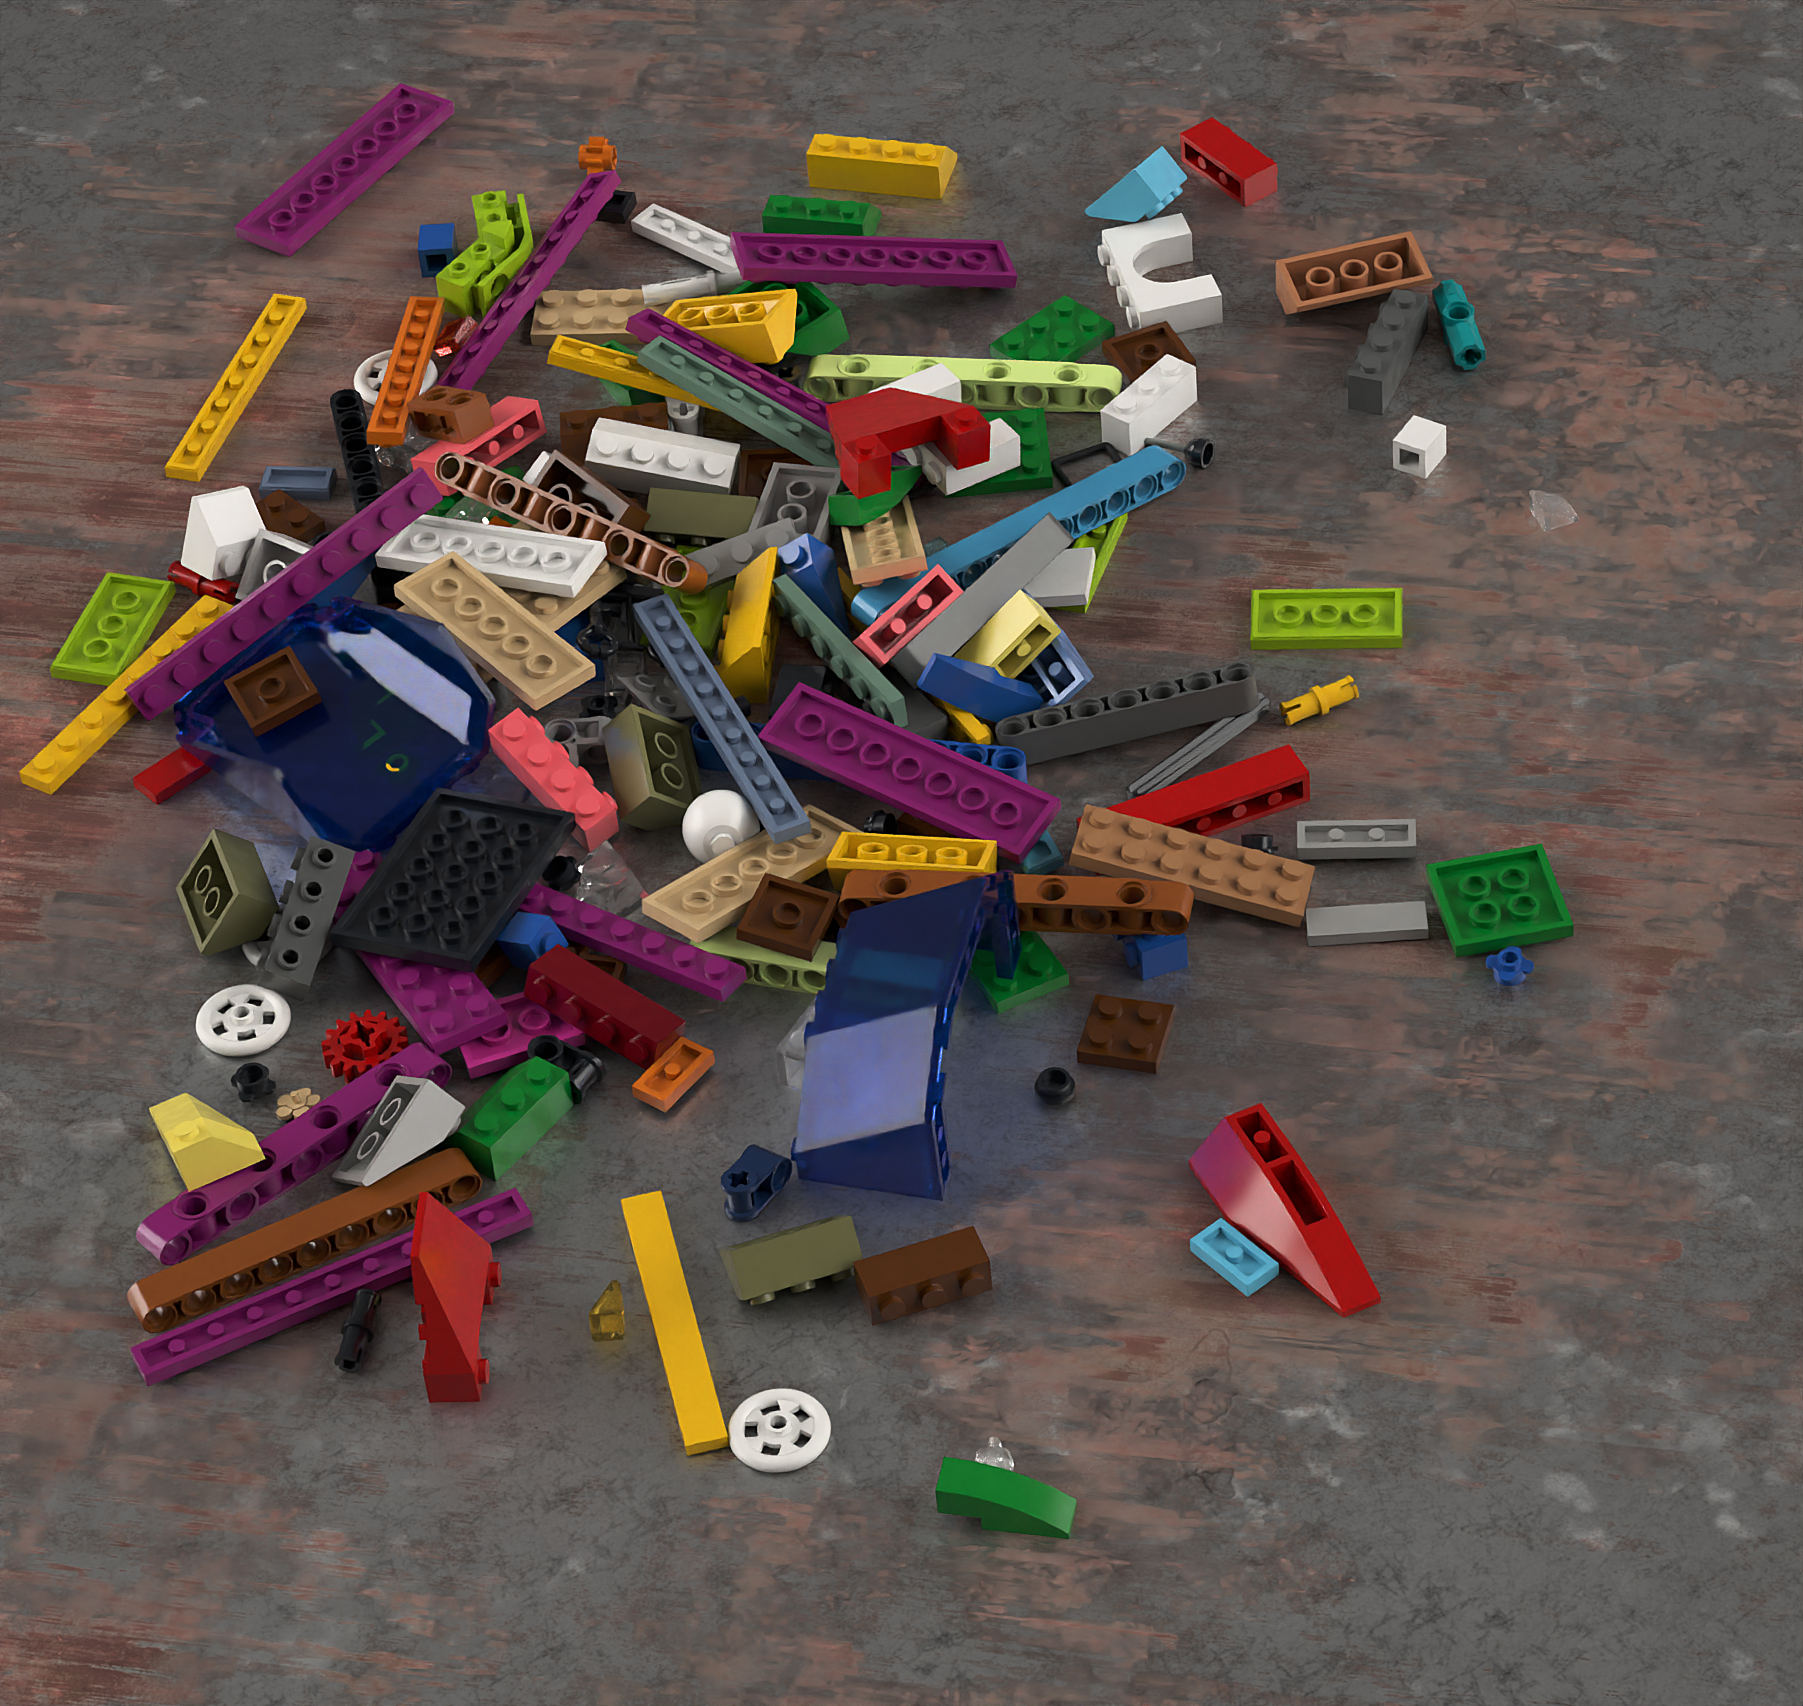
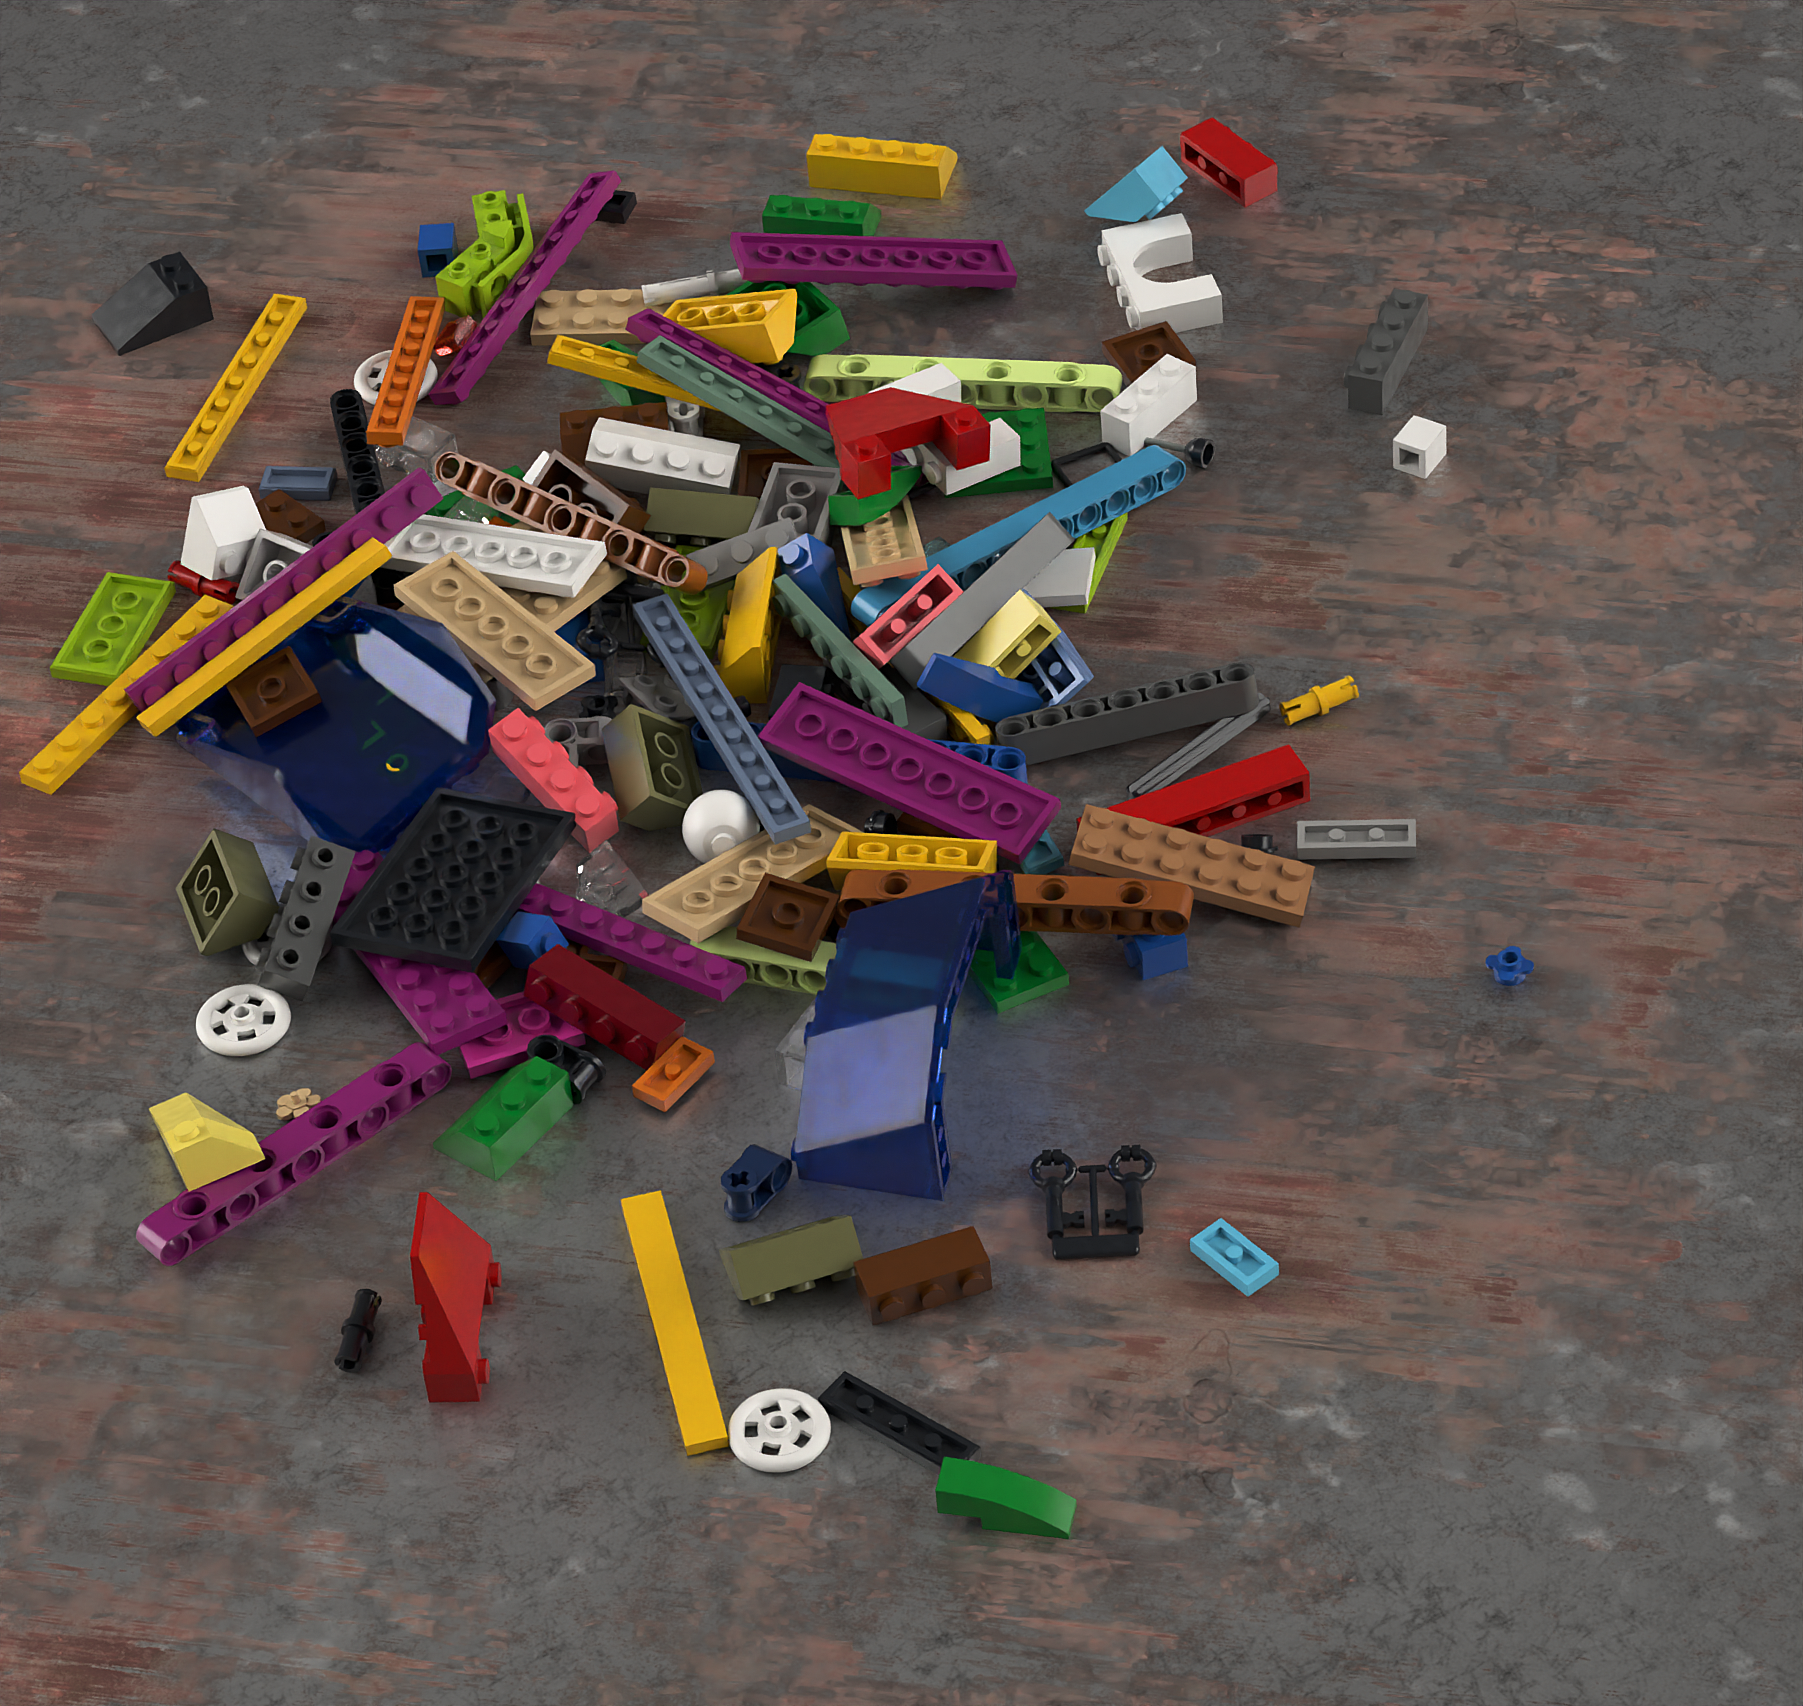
dark orange beam [127,1148,482,1333] -> none
magenta plate [130,1188,534,1387] -> none
red tile [132,740,217,805] -> none
black plate [230,1062,276,1102] -> none
magenta plate [235,83,455,257] -> none
red gear [321,1009,409,1084] -> none
light grey slope [331,1075,465,1187] -> none
dark orange brick [407,385,494,444] -> none
coral brick [410,396,547,496] -> none
black plate [542,855,582,892] -> none
orange gear [578,136,617,176] -> none
clear yellow slope [588,1280,625,1342] -> none
white plate [631,203,738,272] -> none
clear plate [976,1437,1014,1471] -> none
green plate [989,295,1115,363] -> none
black plate [1034,1067,1076,1105] -> none
reddish brown plate [1076,994,1175,1074] -> none
red wedge [1188,1103,1381,1318] -> none
lime tile [1250,588,1403,650] -> none
nougat slope [1276,231,1433,315] -> none
light grey tile [1305,901,1429,946] -> none
green plate [1426,843,1574,958] -> none
teal piece [1432,279,1486,370] -> none
clear slope [1529,490,1579,532] -> none
none -> black slope [91,251,214,356]
none -> yellow tile [136,537,392,737]
none -> black tile [818,1371,982,1475]
none -> black piece [1028,1144,1157,1260]

